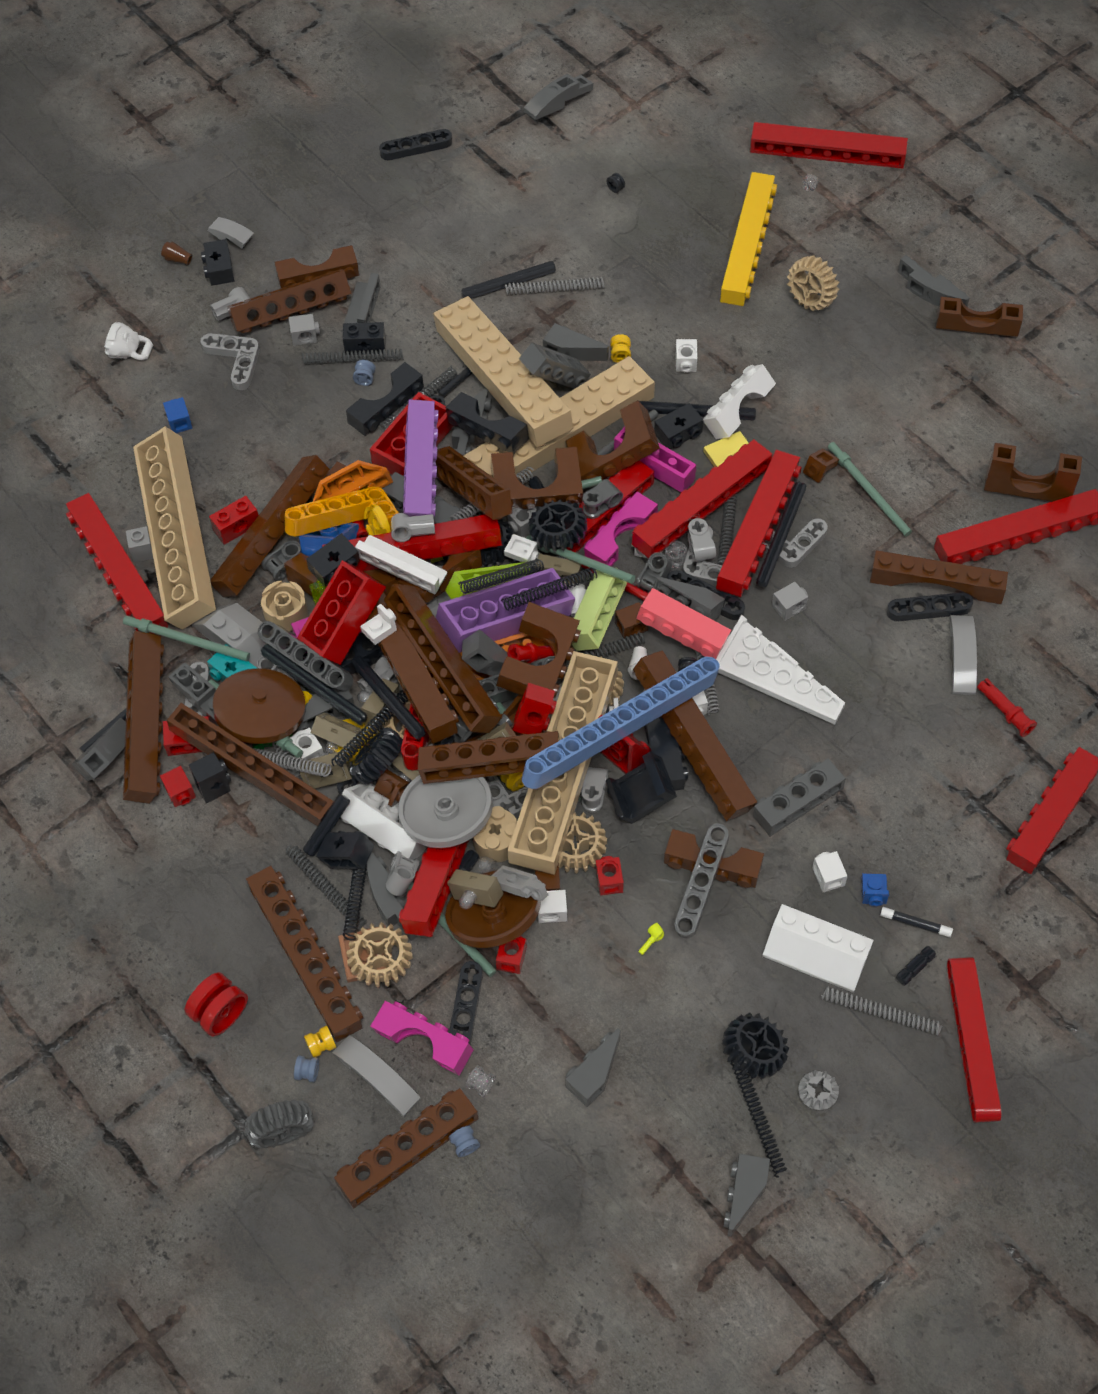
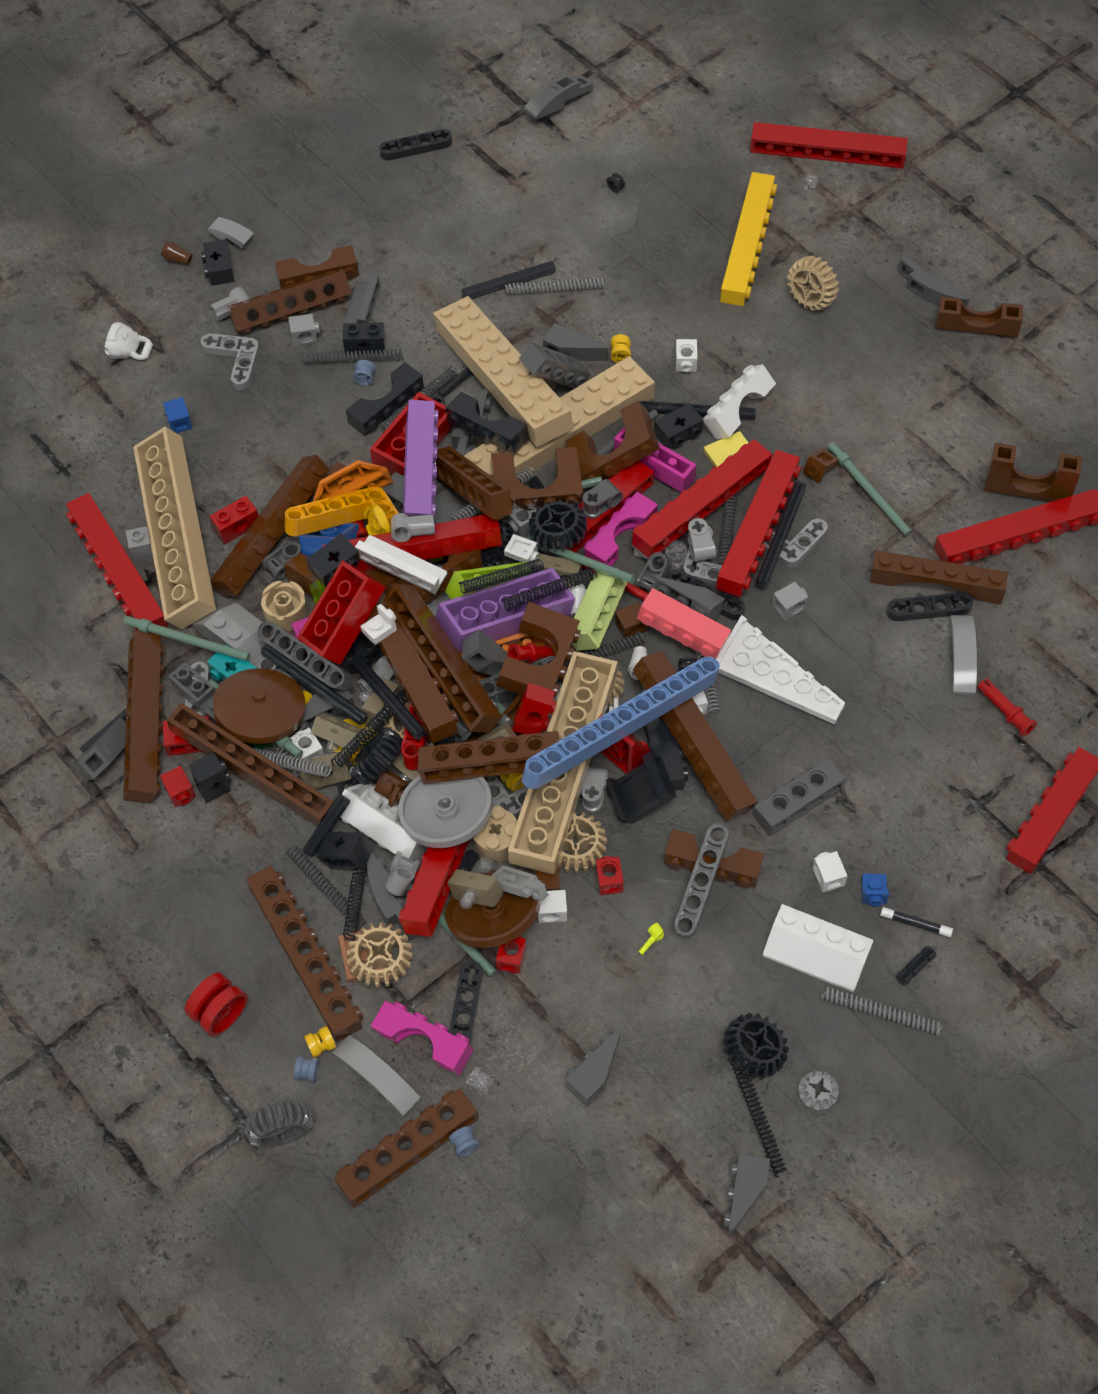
red beam [947,957,1001,1123] -> none

